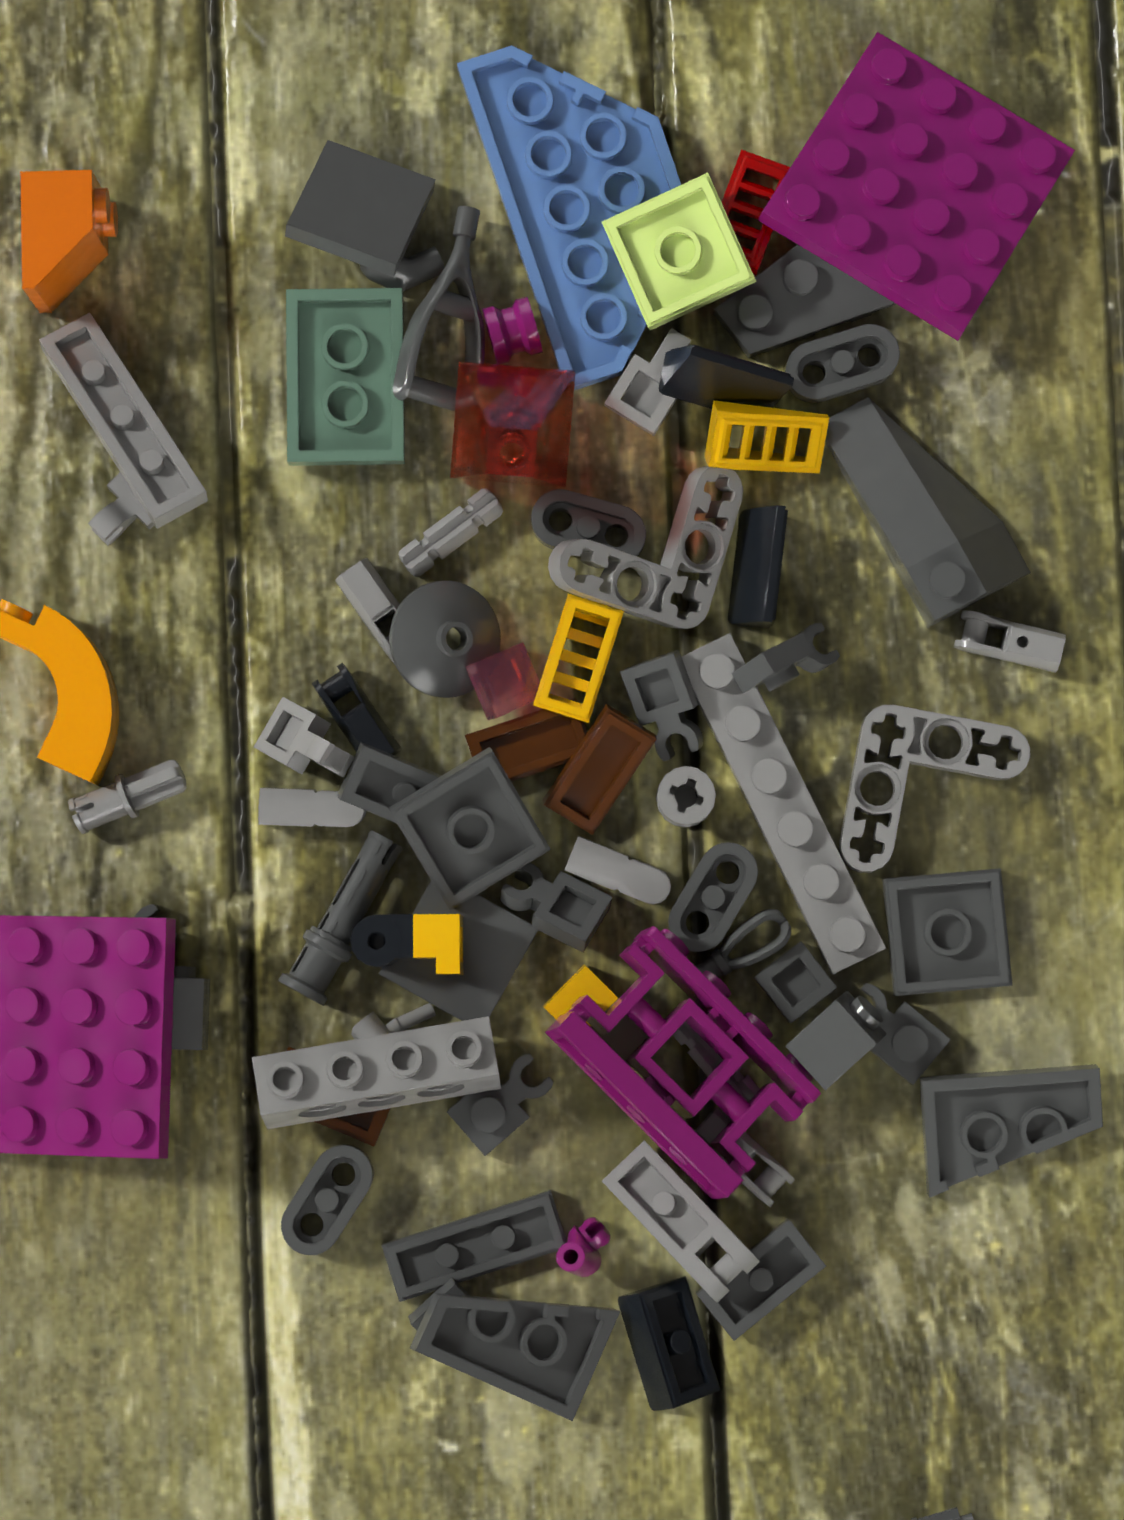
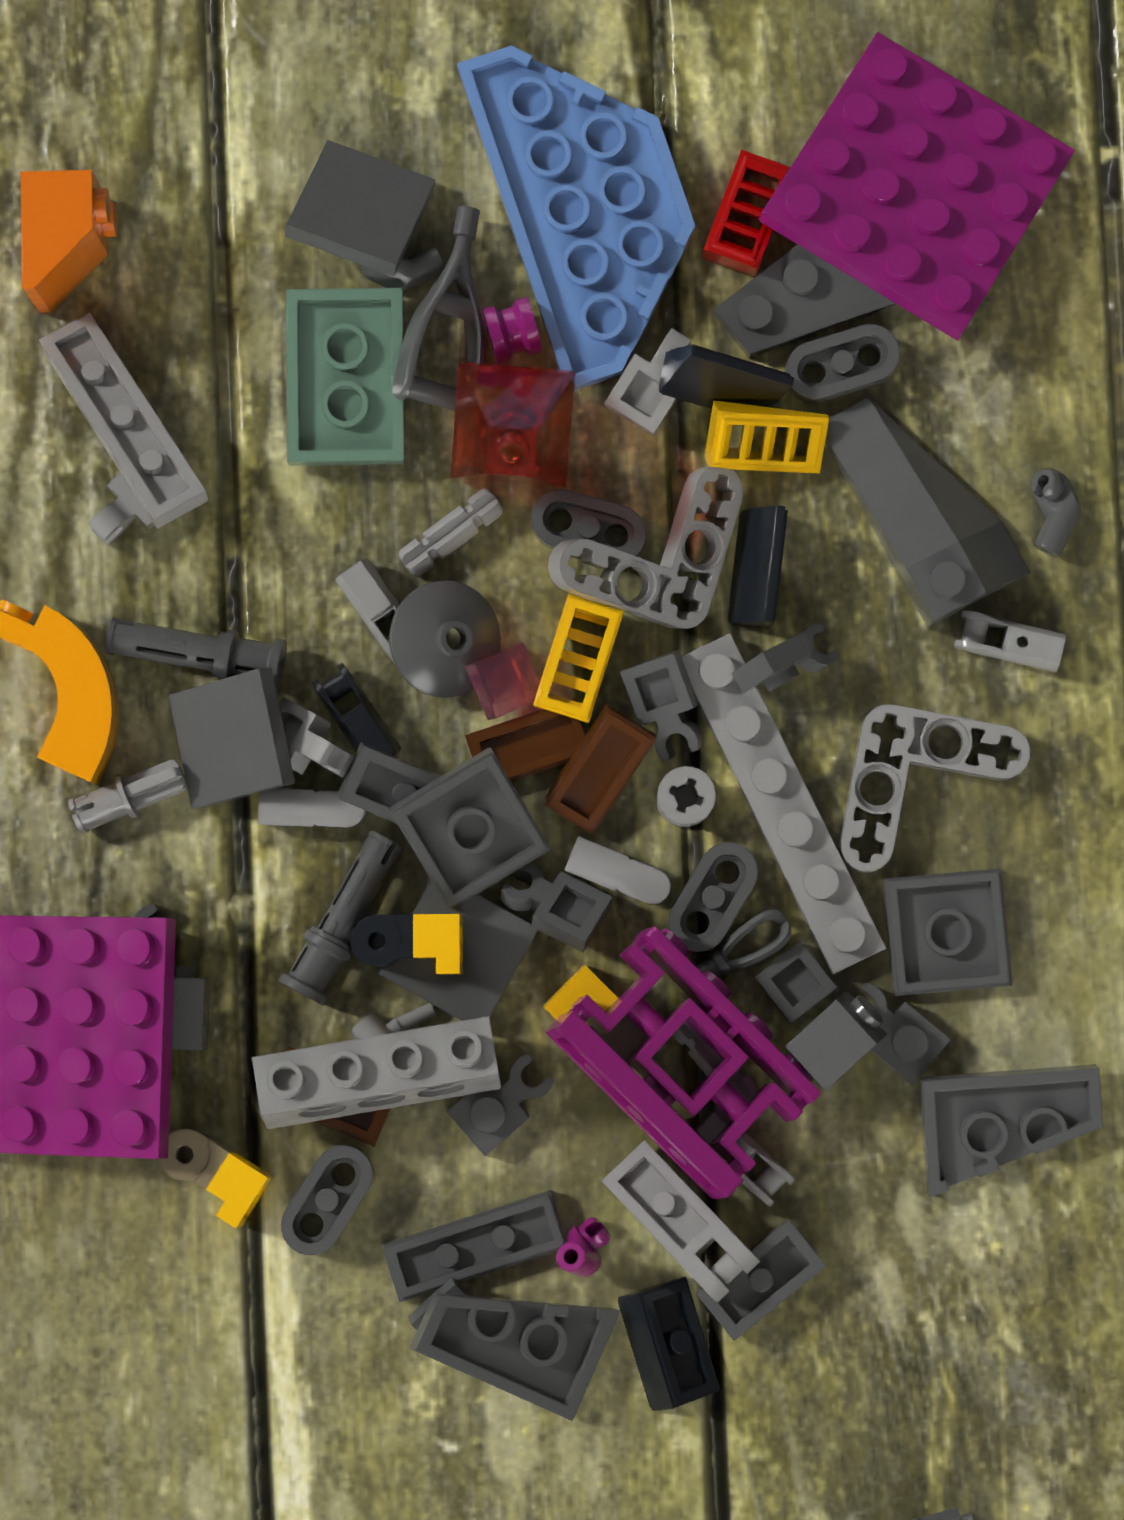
yellowish green tile [602,173,757,331] -> none
none -> dark grey pin [105,617,287,691]
none -> leg [159,1128,274,1229]
none -> dark grey tile [168,668,295,809]
none -> dark grey arm [1031,468,1081,557]

